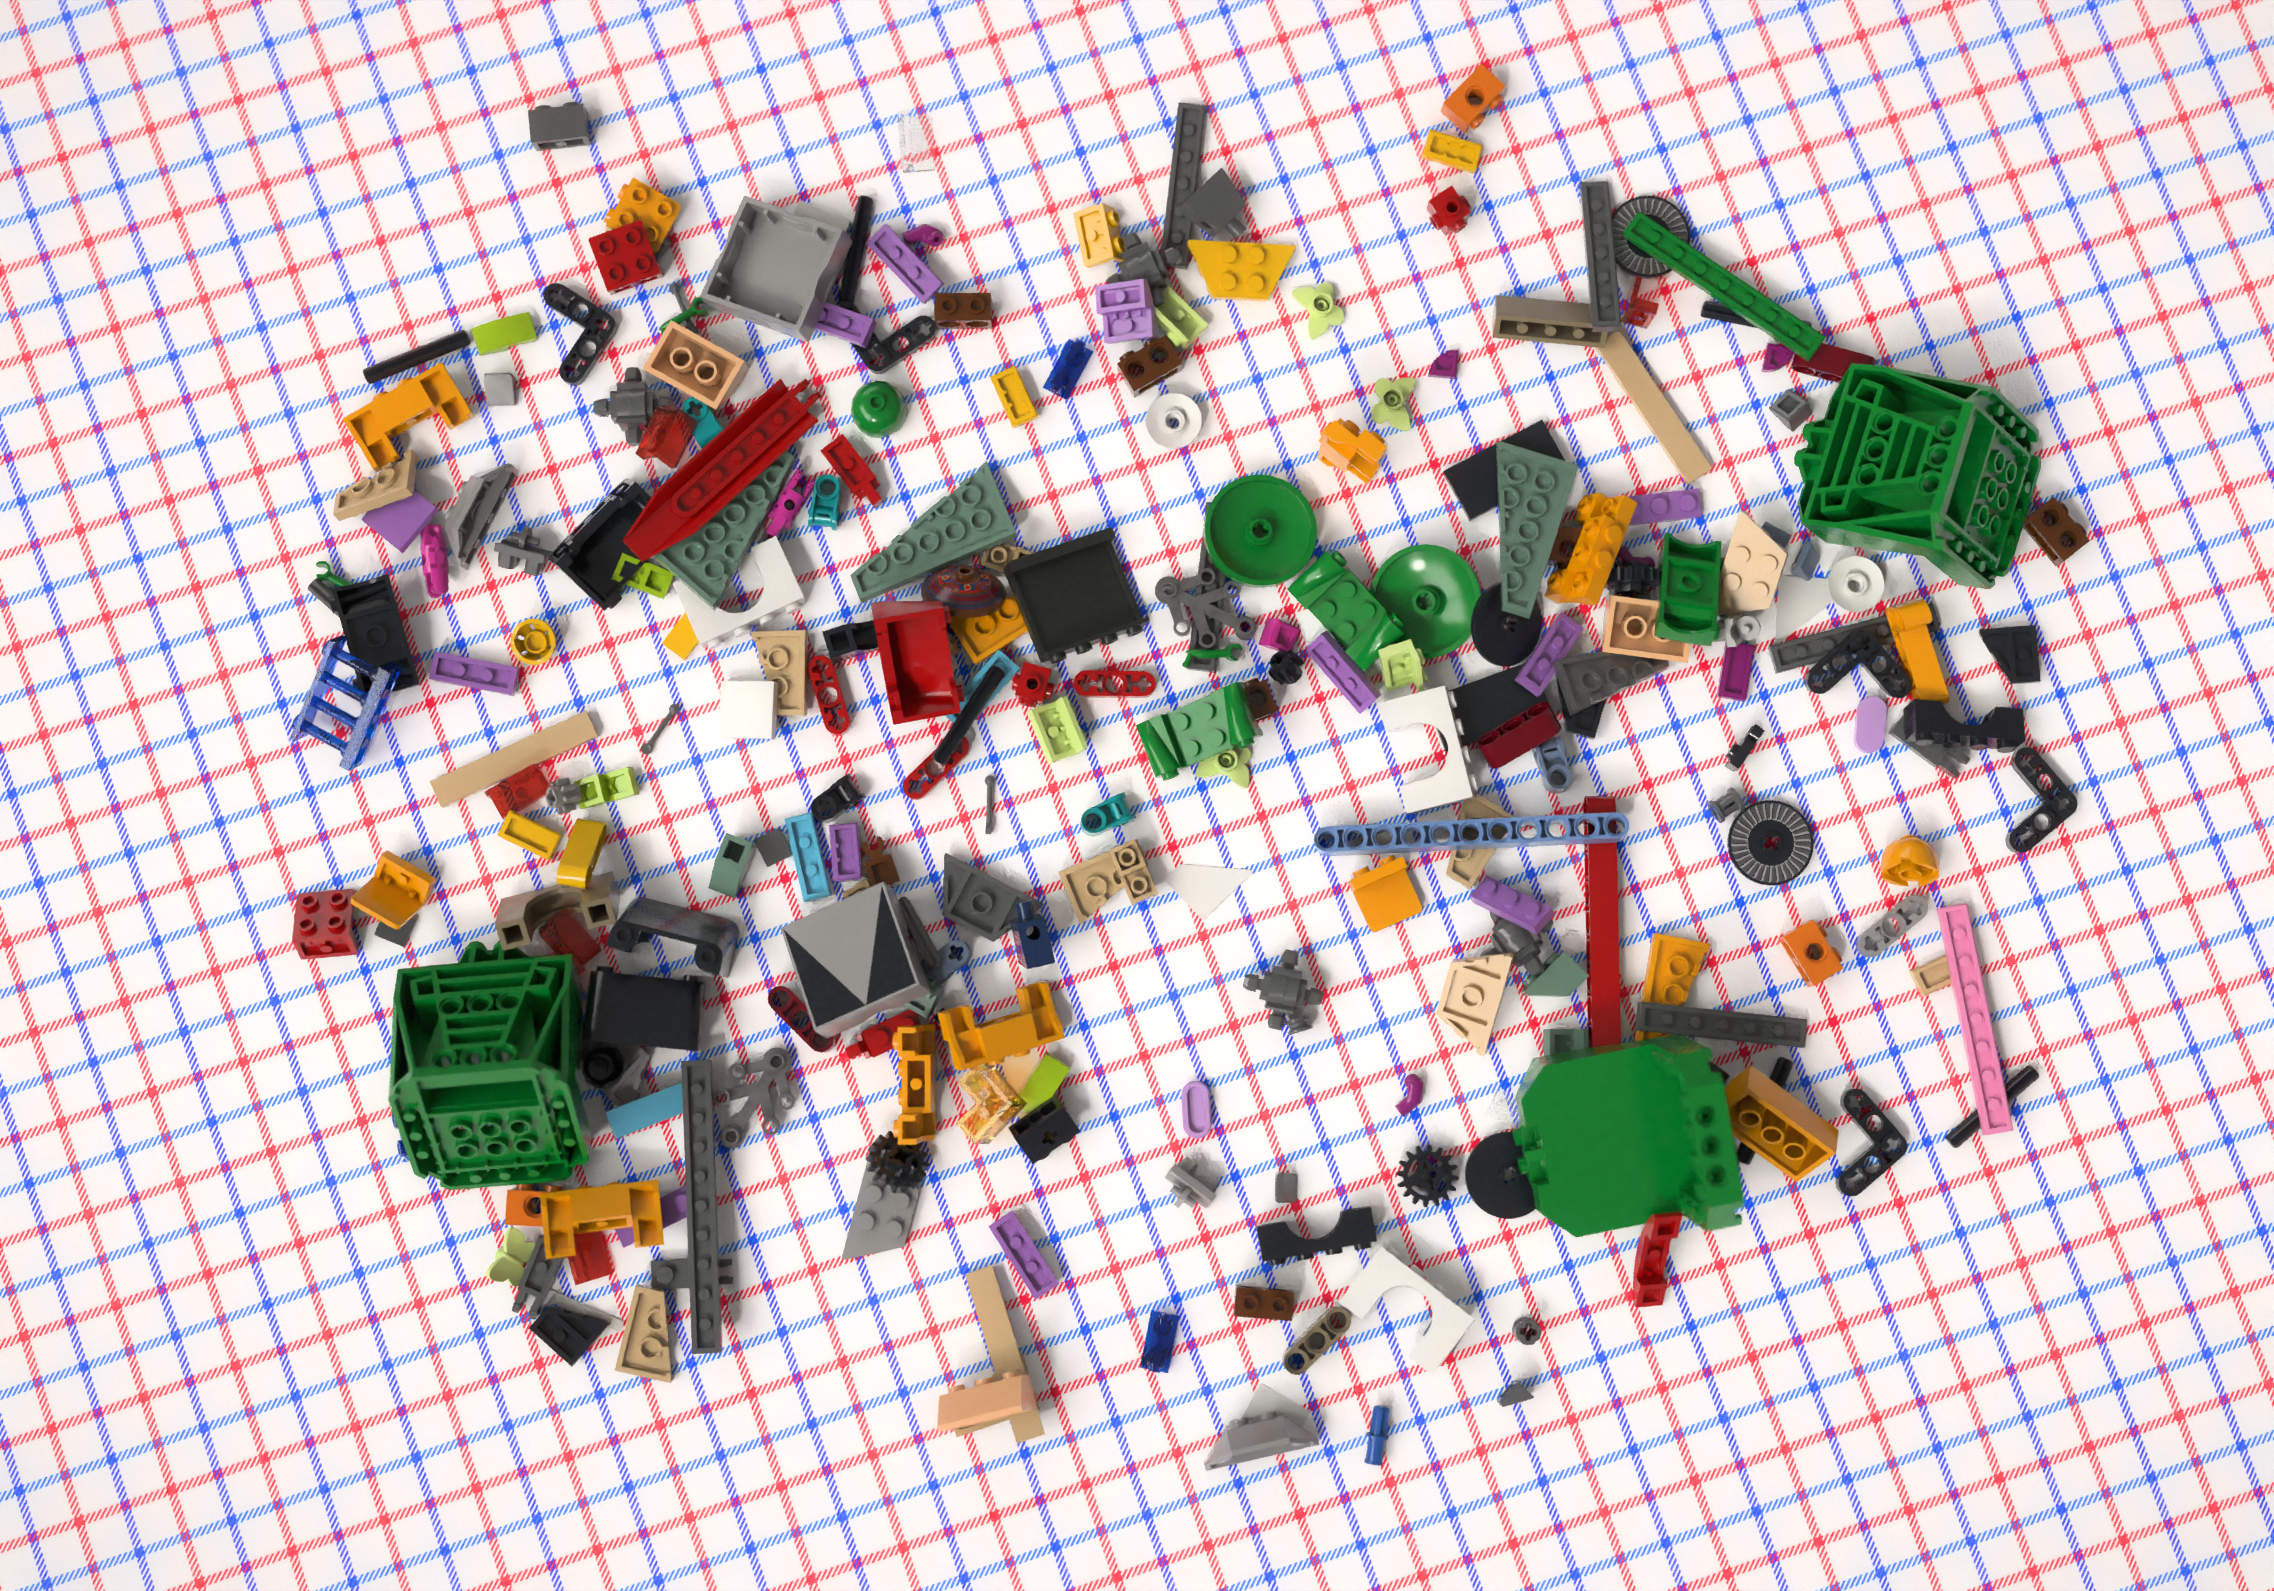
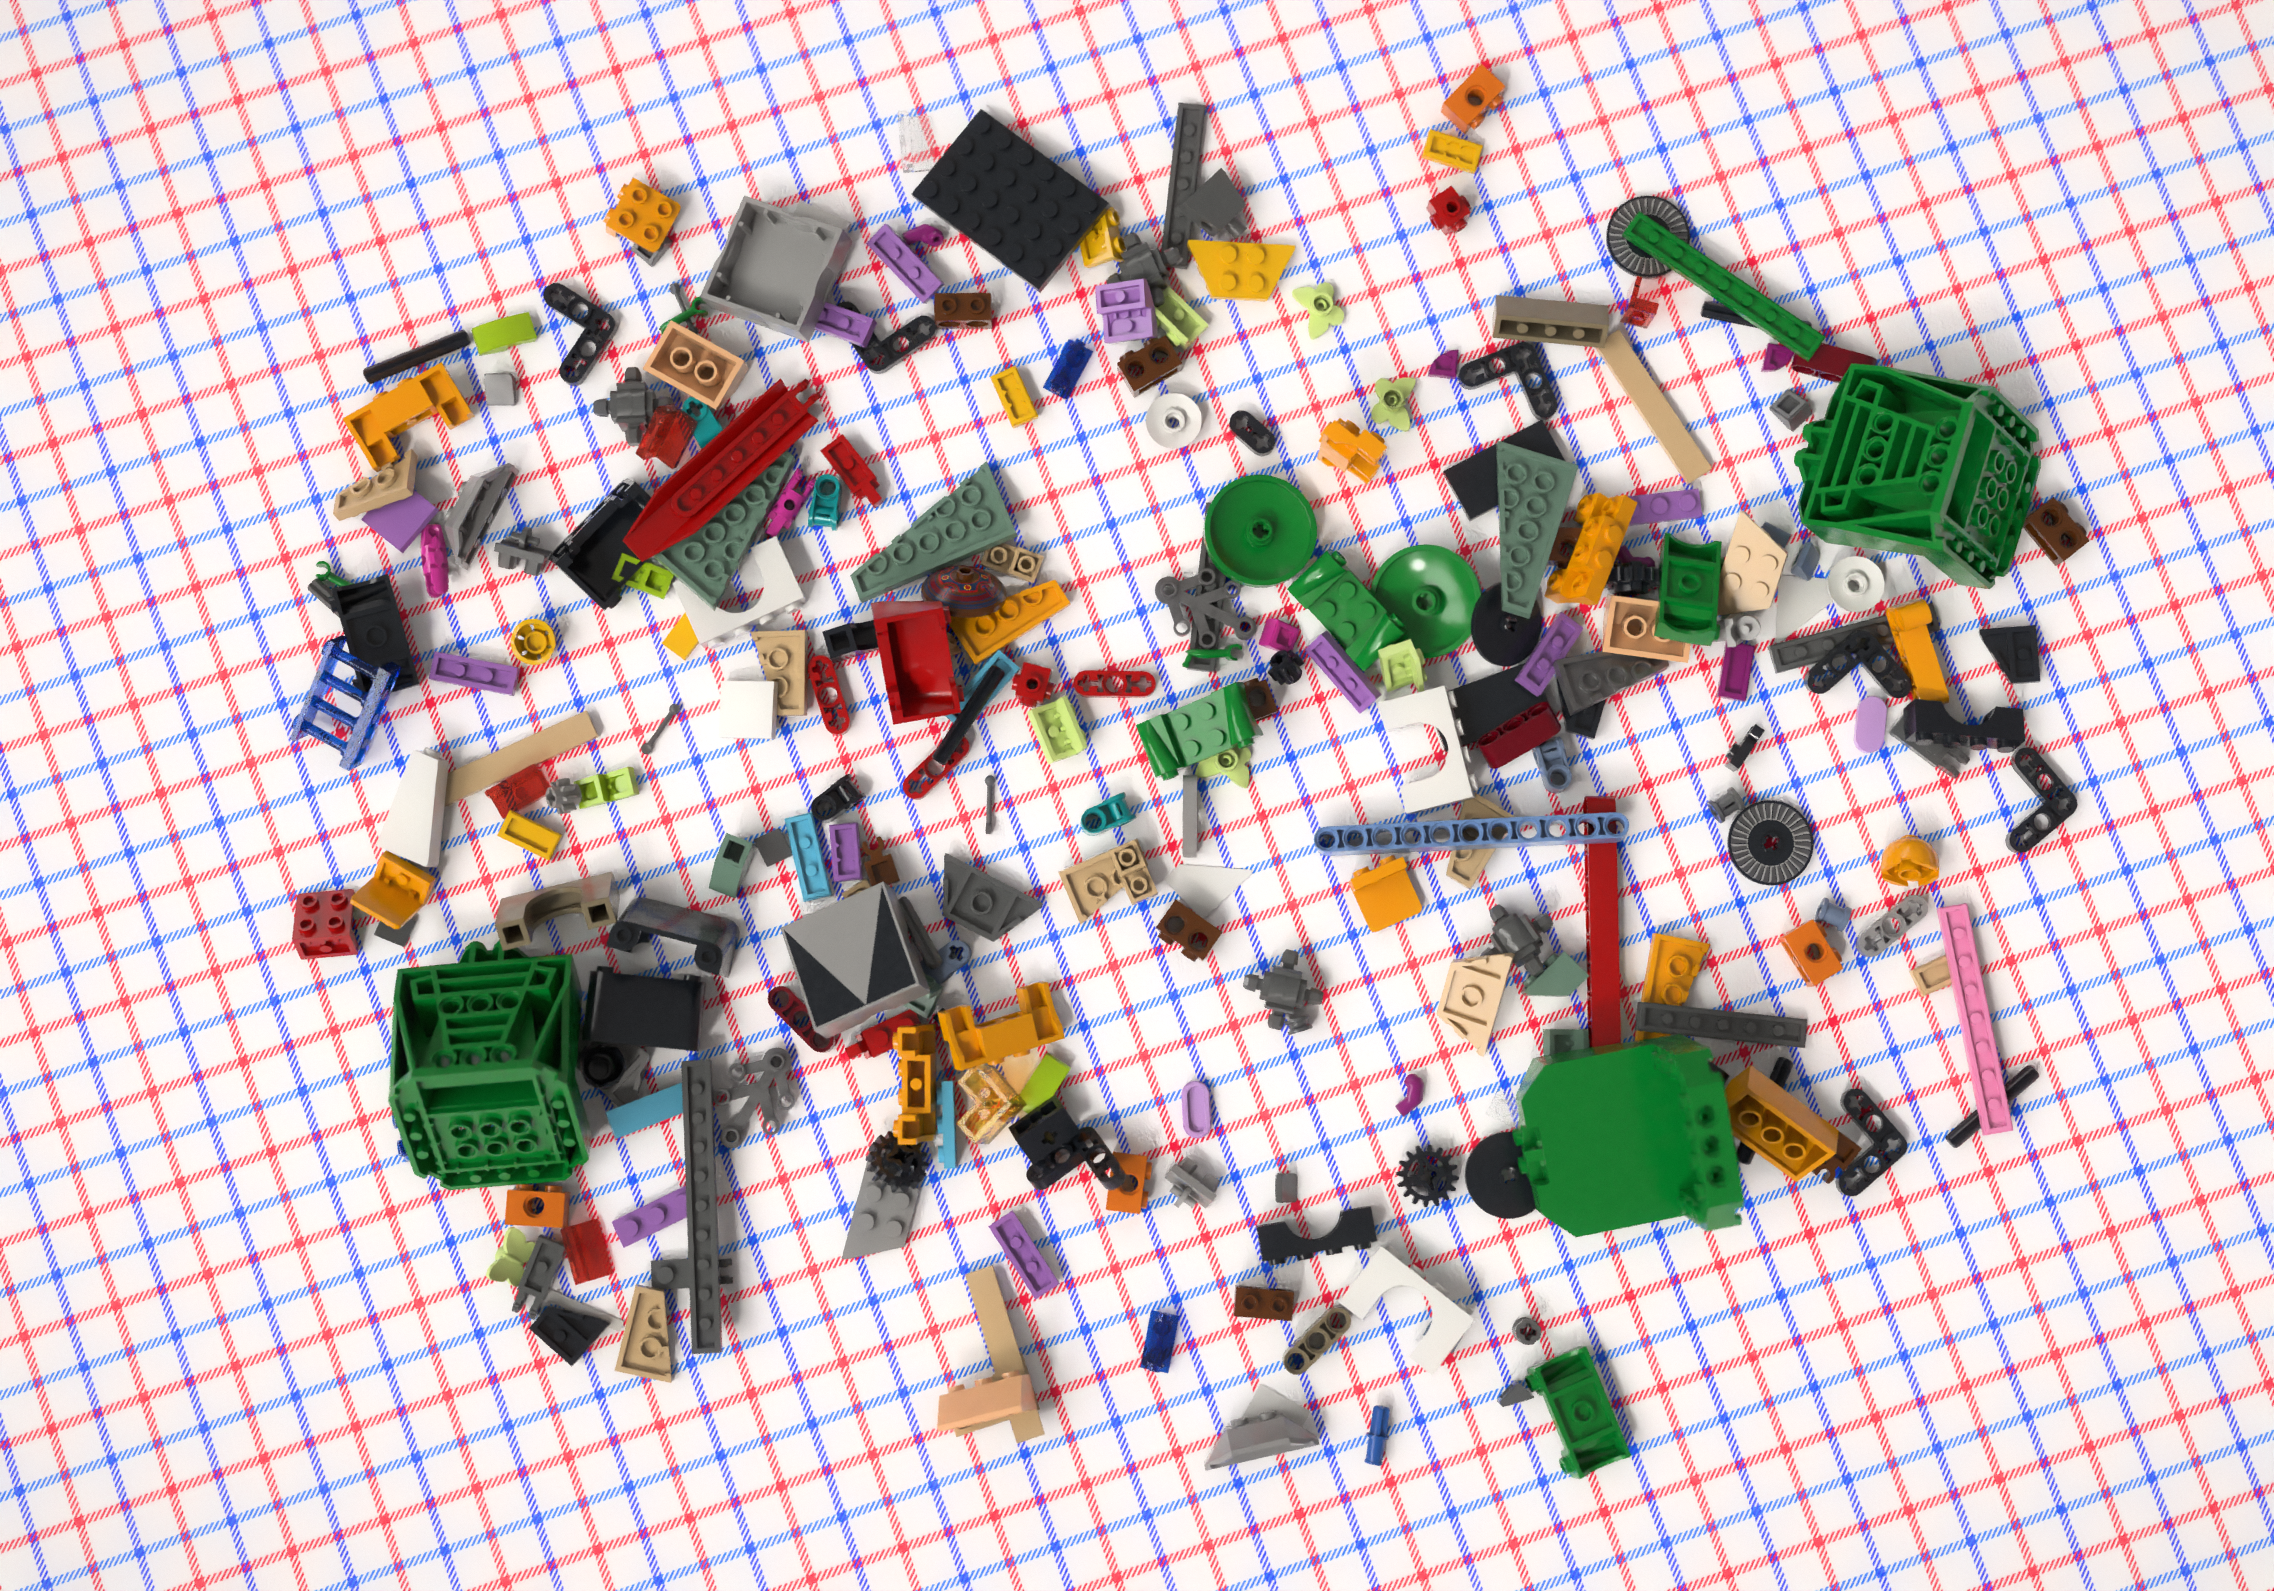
dark grey brick [527,102,591,152] -> none
clear red panel [538,908,602,977] -> none
light orange bracket [540,1179,664,1259] -> none
yellow beam [556,818,607,889] -> none
red bracket [588,220,664,295] -> none
black axle [839,195,873,303] -> none
green cylinder [851,380,907,439] -> none
pearl dark grey panel [1003,527,1150,664] -> none
dark blue torso [1010,899,1055,970] -> none
medium lavender plate [1469,876,1555,935] -> none
dark grey tile [1579,181,1622,332] -> none
red slope [1633,1212,1683,1308] -> none
none -> white slope [376,747,449,867]
none -> black plate [911,109,1111,293]
none -> medium azure plate [936,1081,957,1169]
none -> black beam [1026,1126,1126,1190]
none -> orange brick [1106,1151,1152,1214]
none -> reddish brown brick [1156,899,1223,963]
none -> light grey beam [1182,775,1197,858]
none -> black beam [1229,410,1275,457]
none -> black beam [1458,342,1558,421]
none -> green piece [1525,1346,1631,1479]
none -> reddish brown plate [1812,1131,1862,1184]
none -> sand blue bush [1814,897,1852,932]

